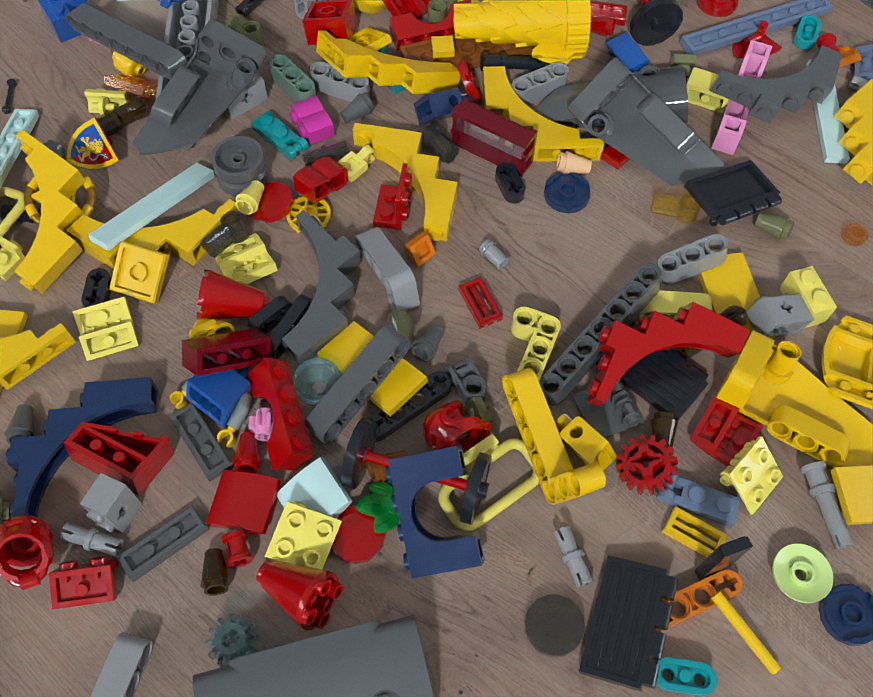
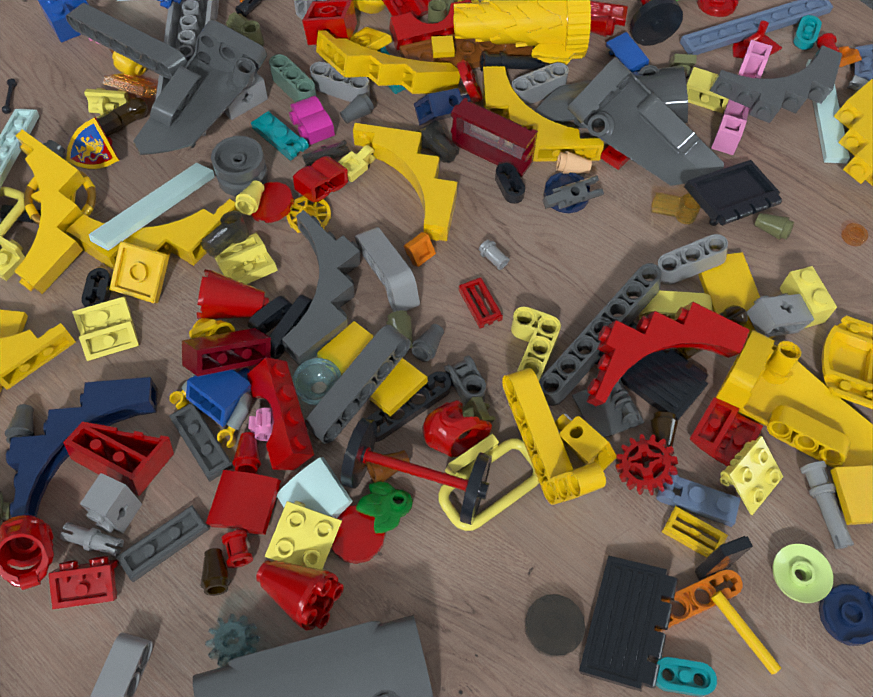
red bracket [373,163,412,230] -> none
dark blue arch [386,445,485,579] -> none
light grey pin [553,526,594,588] -> none
none -> dark grey hinge [542,175,604,209]

